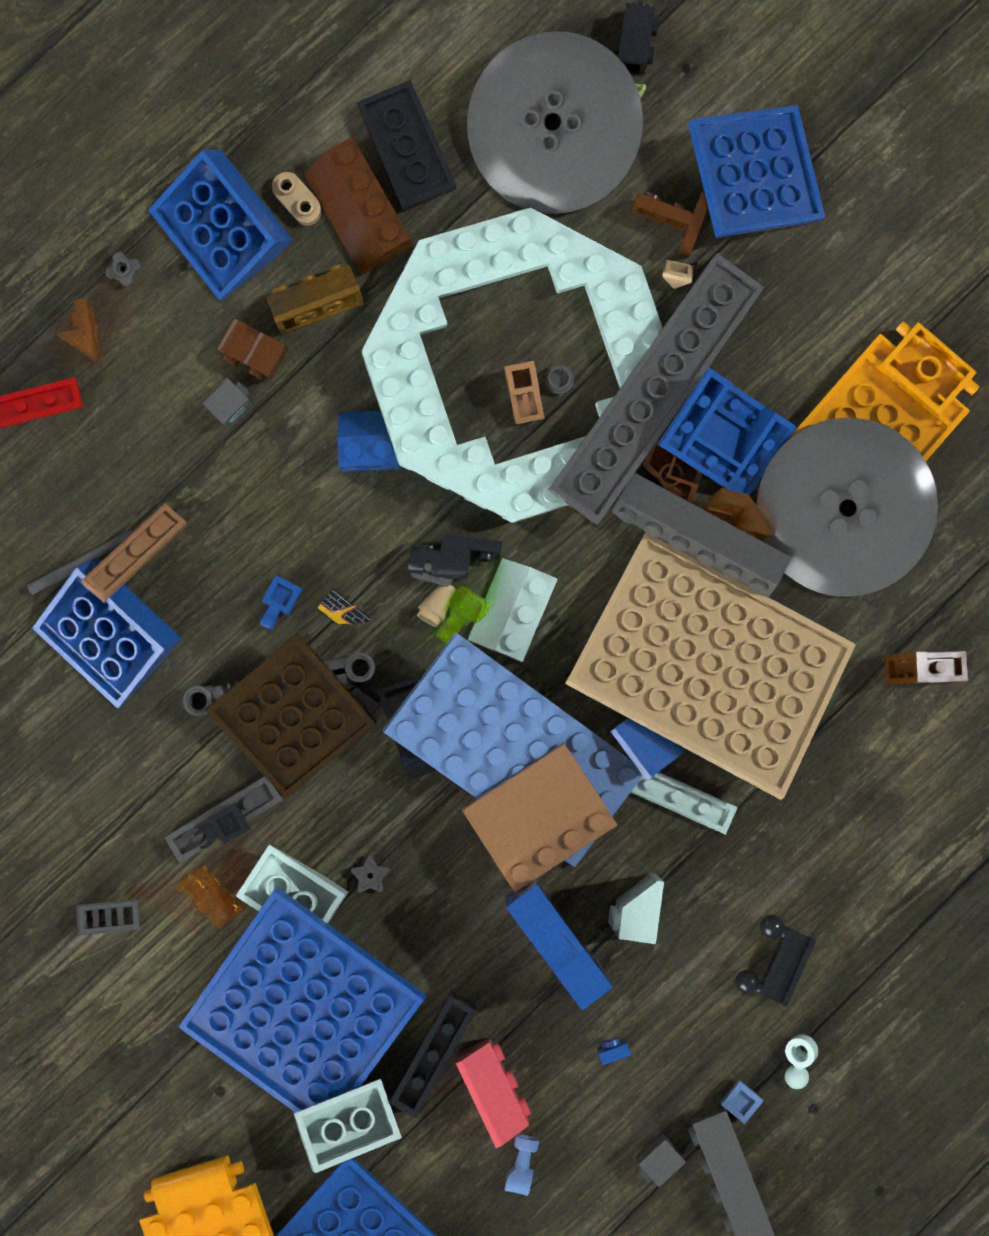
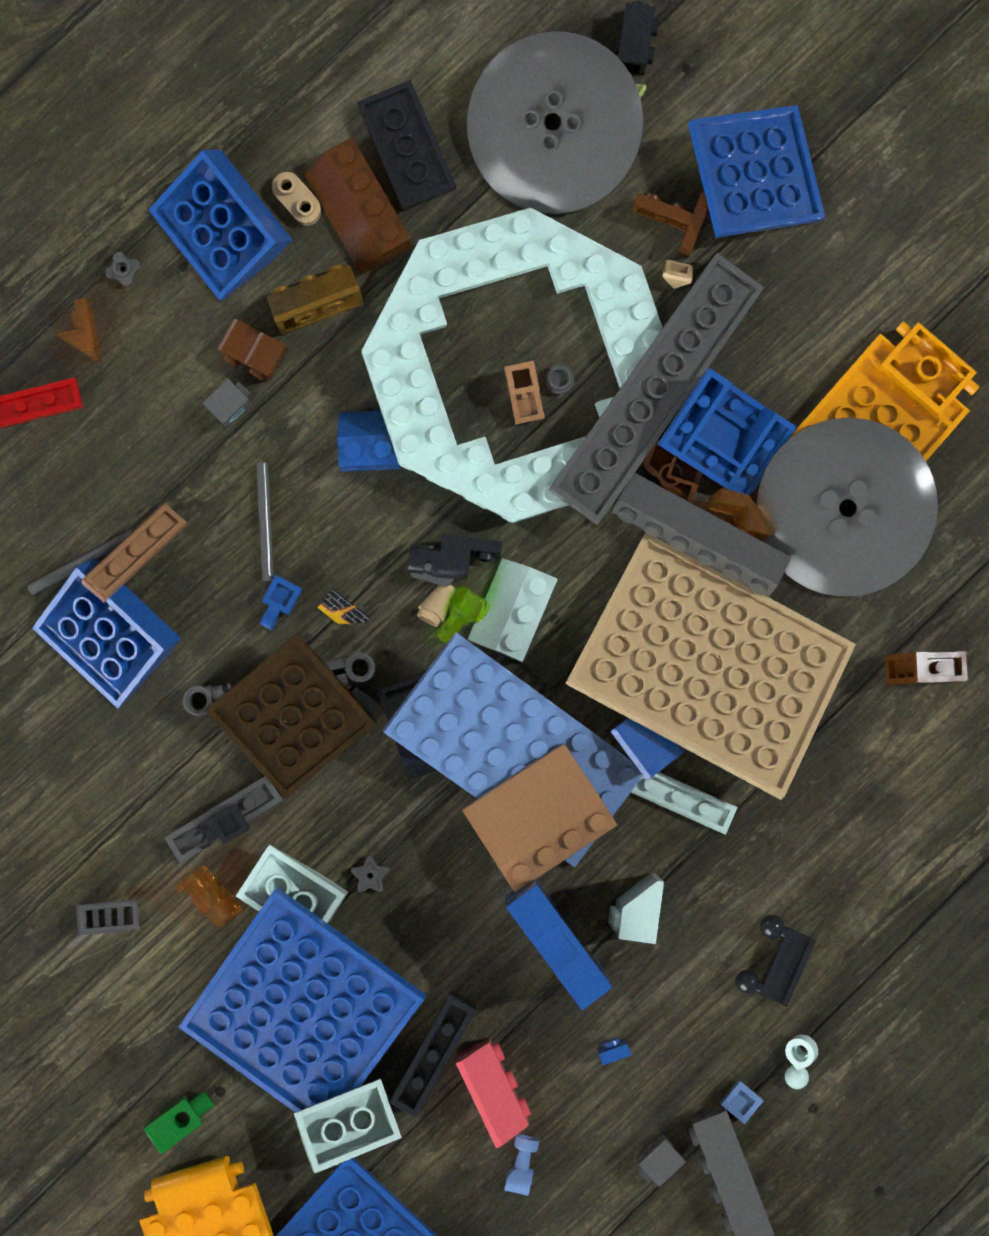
none -> green torso [144,1090,215,1155]
none -> dark grey bar [256,462,274,581]

